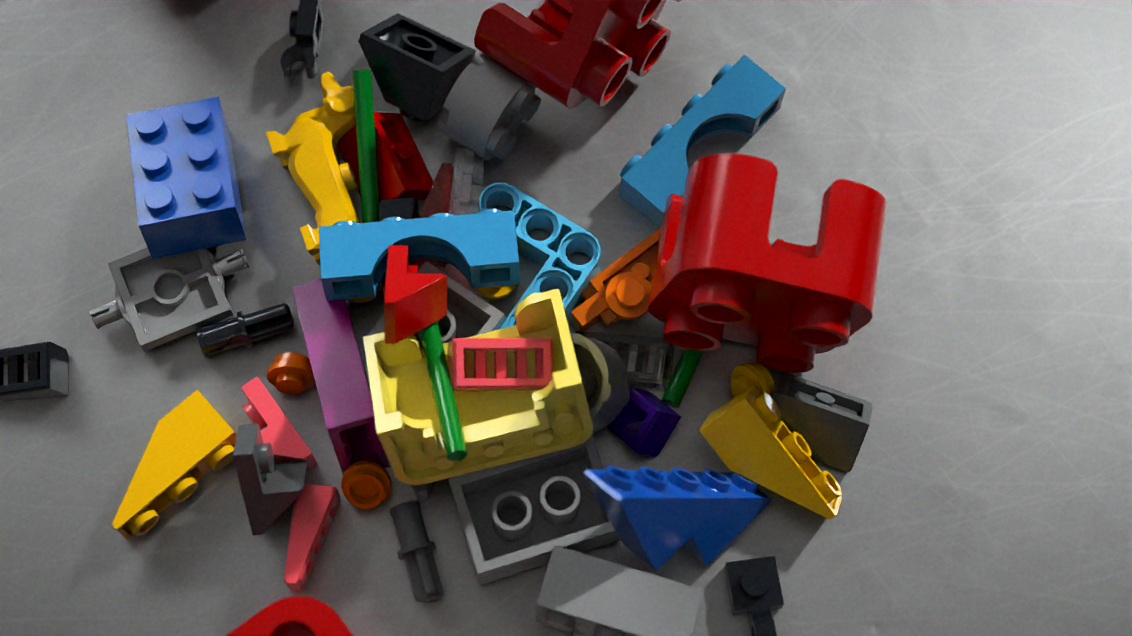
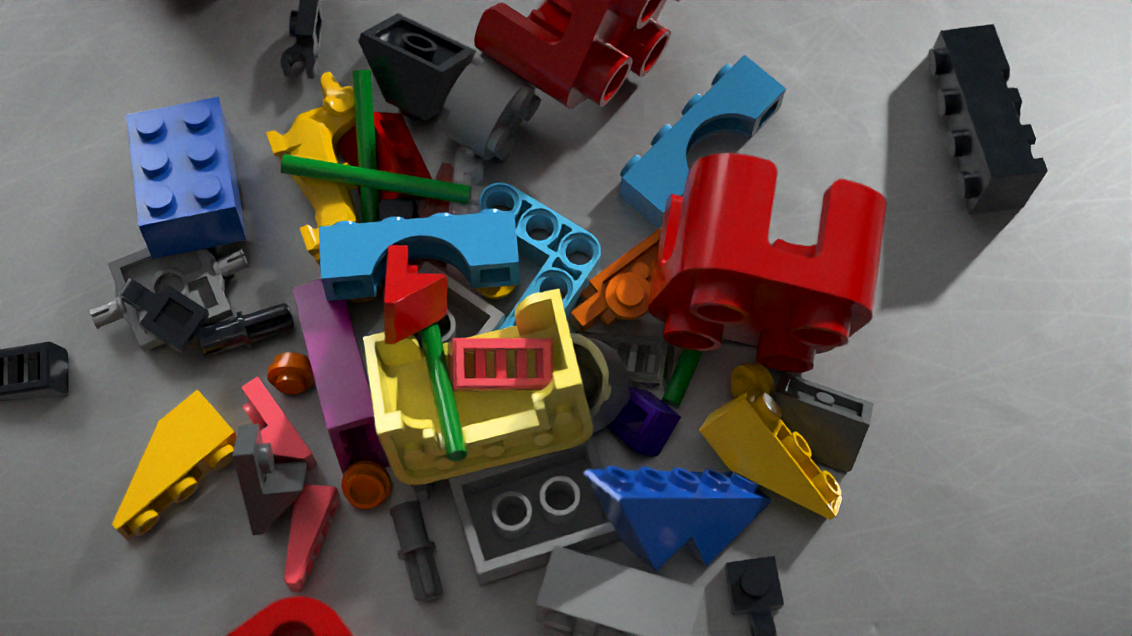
none -> black plate [119,278,210,354]
none -> green bar [280,154,471,205]
none -> black wedge [928,24,1048,215]

